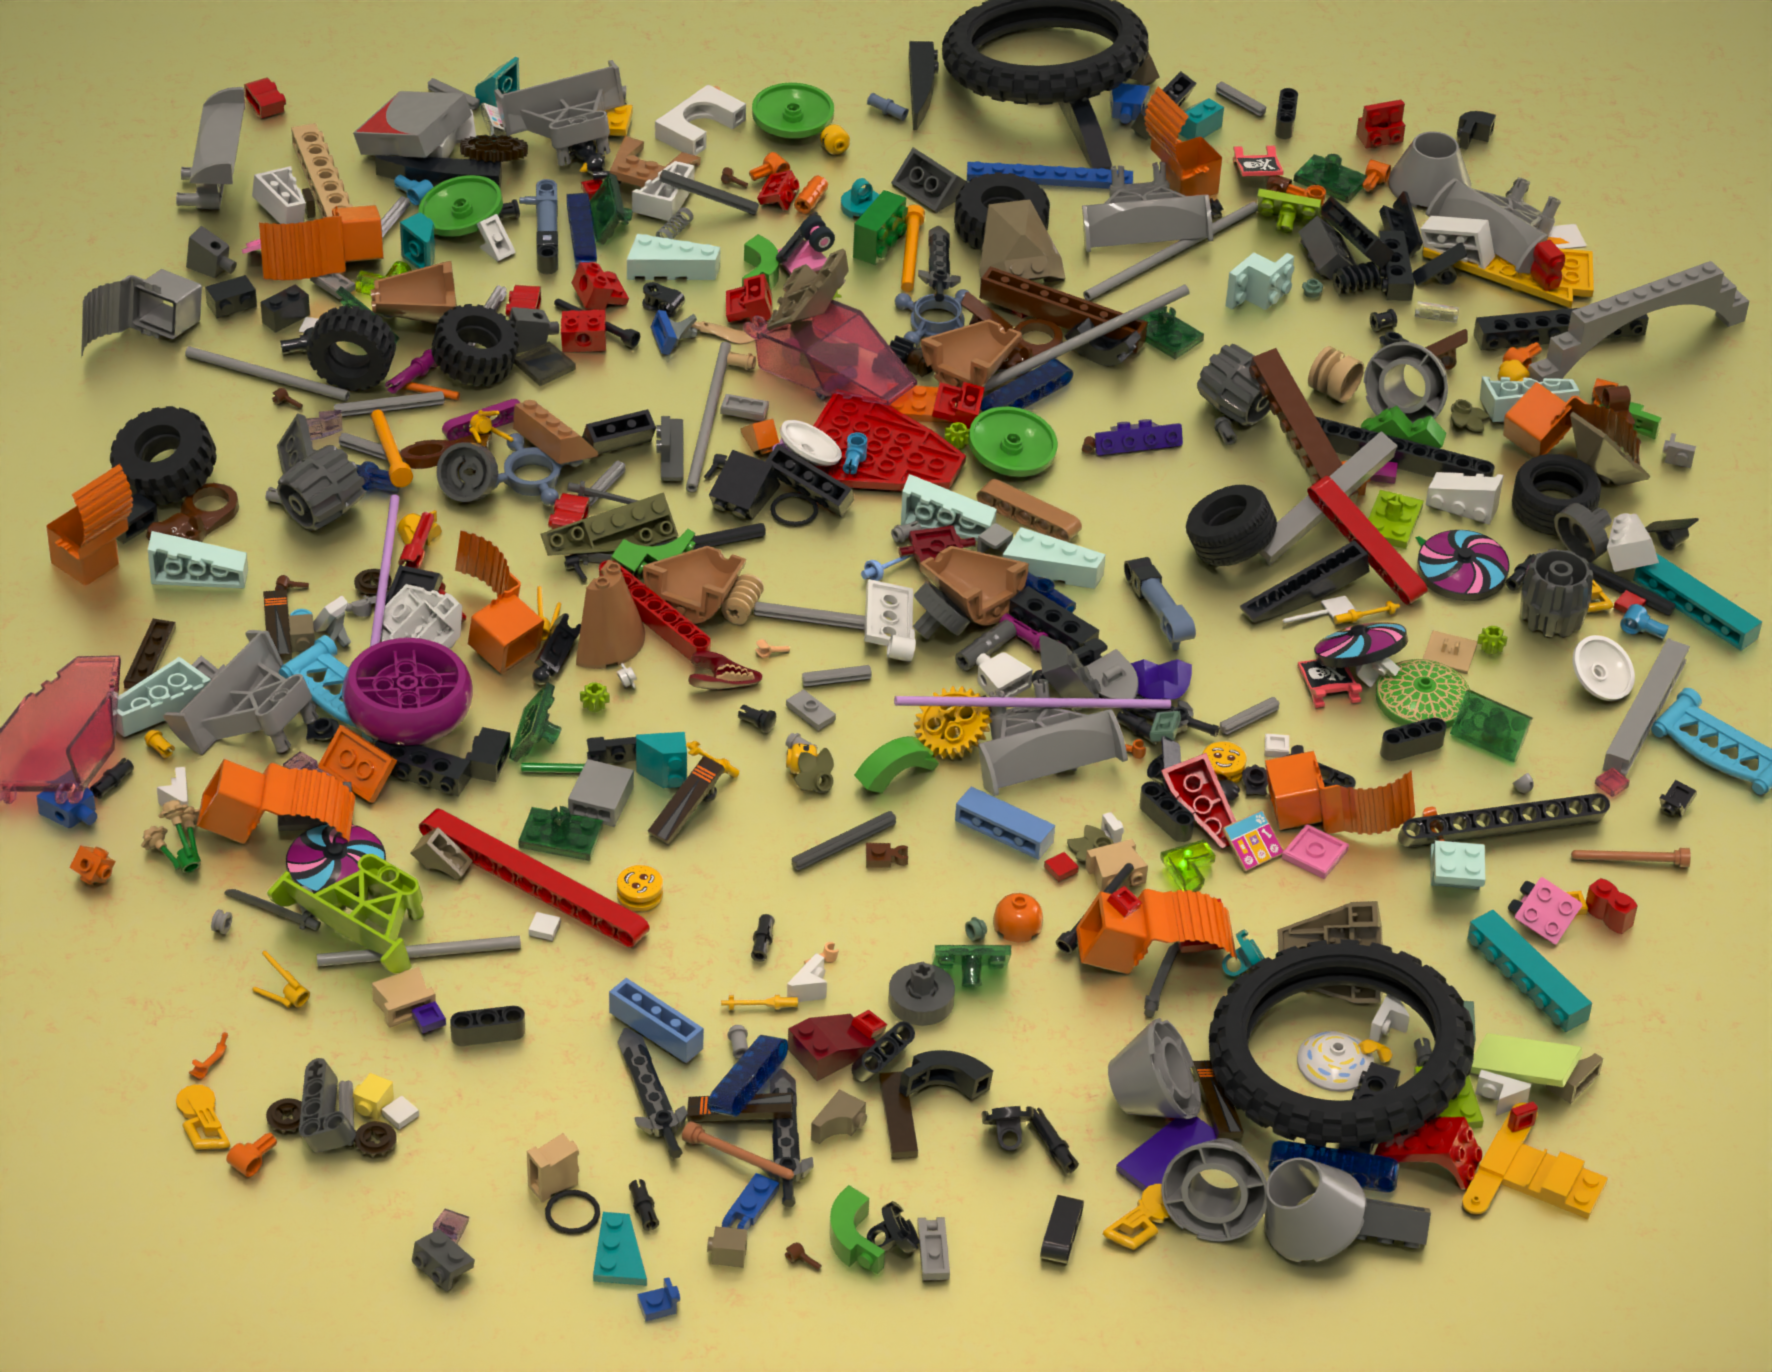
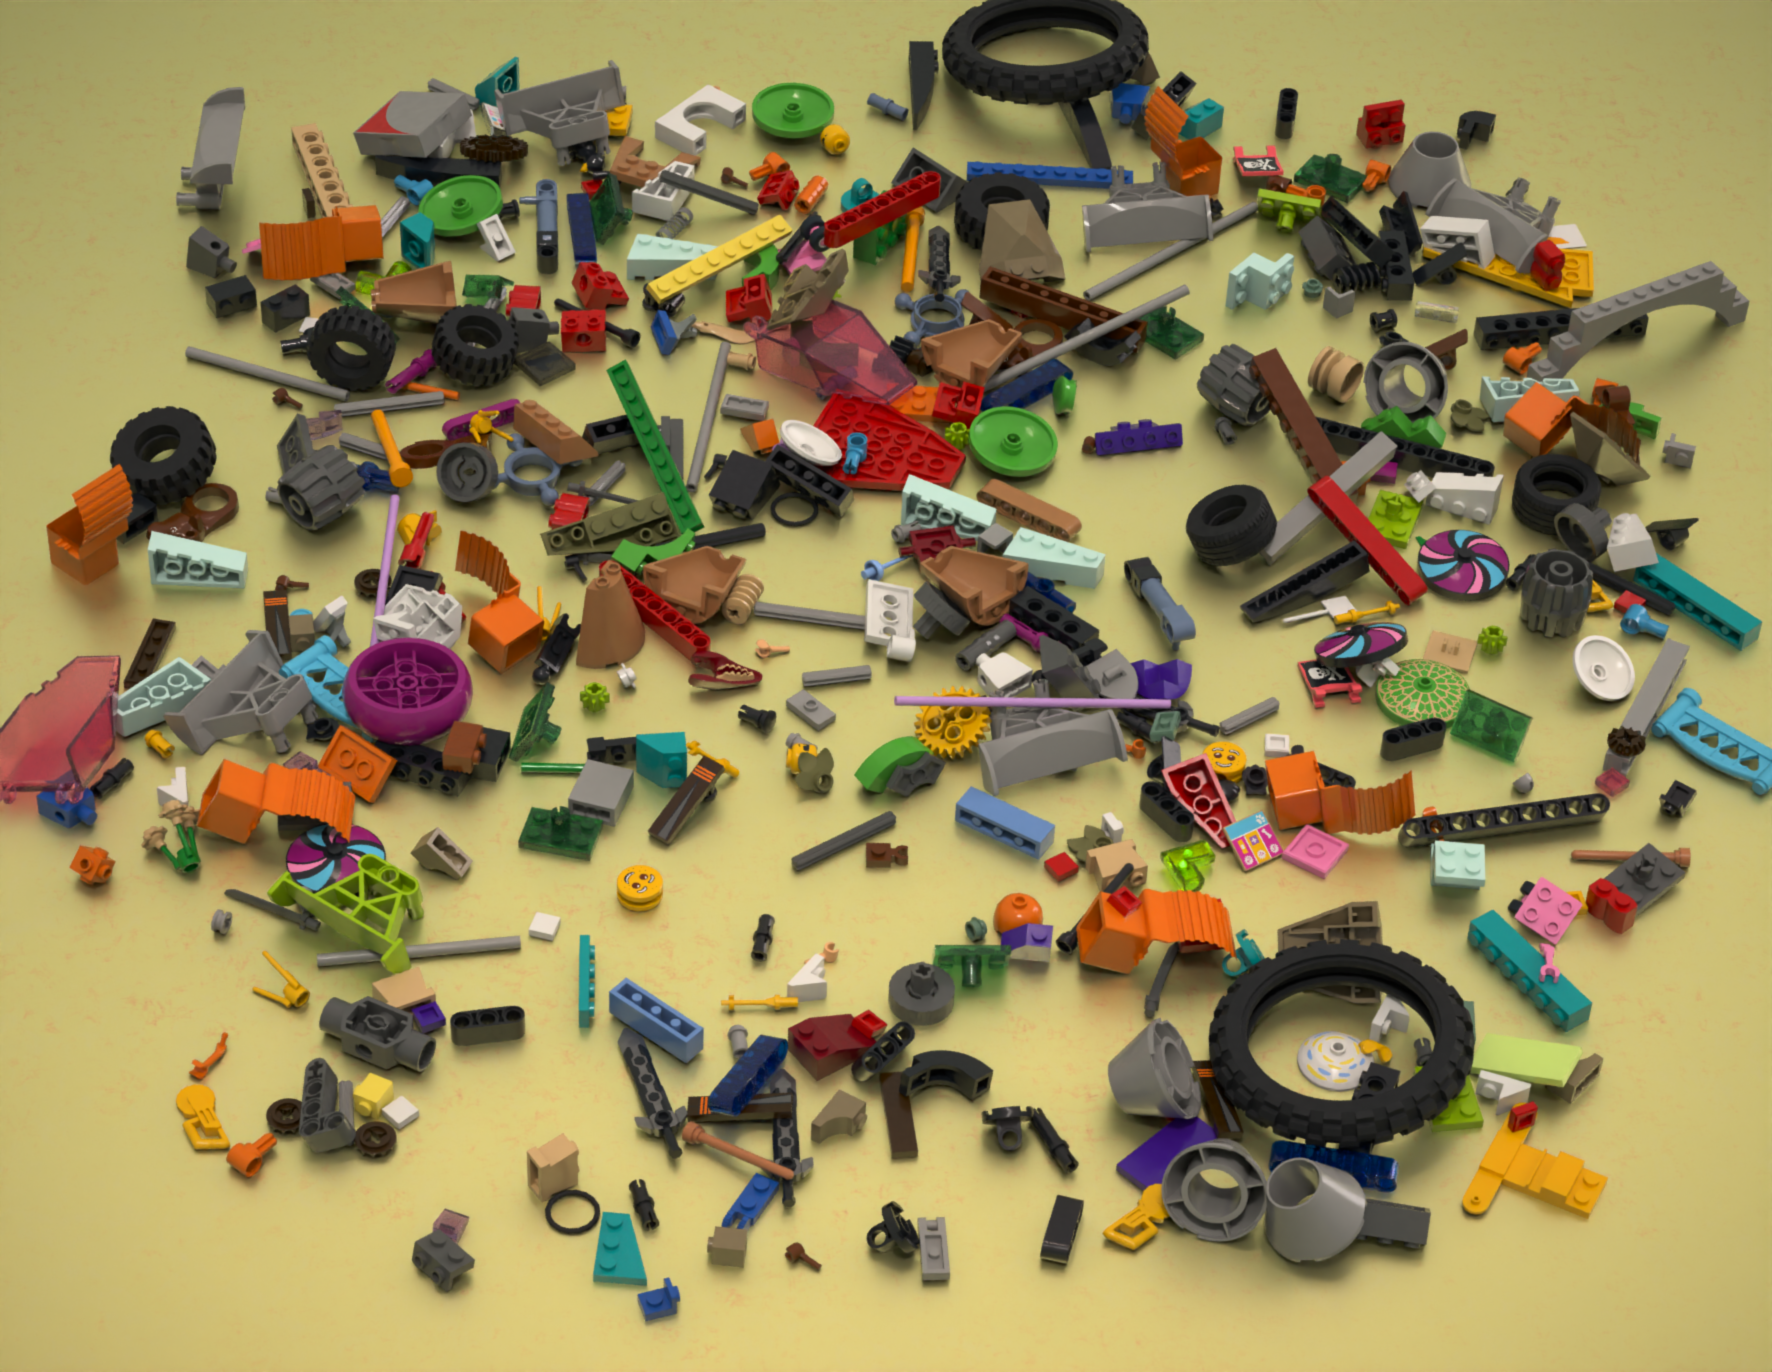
light grey piece [81,269,202,359] -> none
red brick [244,77,286,118] -> none
white wedge [252,166,306,224] -> none
light grey sword [345,592,389,617] -> none
red beam [419,808,650,948] -> none
bright green arch [829,1185,885,1274] -> none
light grey axle [1216,81,1267,116] -> none
red bracket [1373,1117,1482,1189] -> none
yellow head [1497,360,1530,381] -> none
none -> dark grey brick [319,996,436,1072]
none -> white slope [373,611,417,641]
none -> dark orange brick [442,721,487,774]
none -> clear green panel [462,274,514,299]
none -> teal plate [579,935,595,1028]
none -> green plate [606,359,704,534]
none -> light yellow plate [646,215,793,304]
none -> red beam [824,171,941,248]
none -> dark grey tile [886,752,946,797]
none -> slope [1000,923,1053,962]
none -> bright green piece [1052,376,1077,414]
none -> light grey panel [1323,287,1355,319]
none -> white plate [1404,470,1436,502]
none -> bright pink piece [1539,943,1560,983]
none -> dark grey plate [1604,843,1686,917]
none -> dark brown gear [1607,726,1646,757]

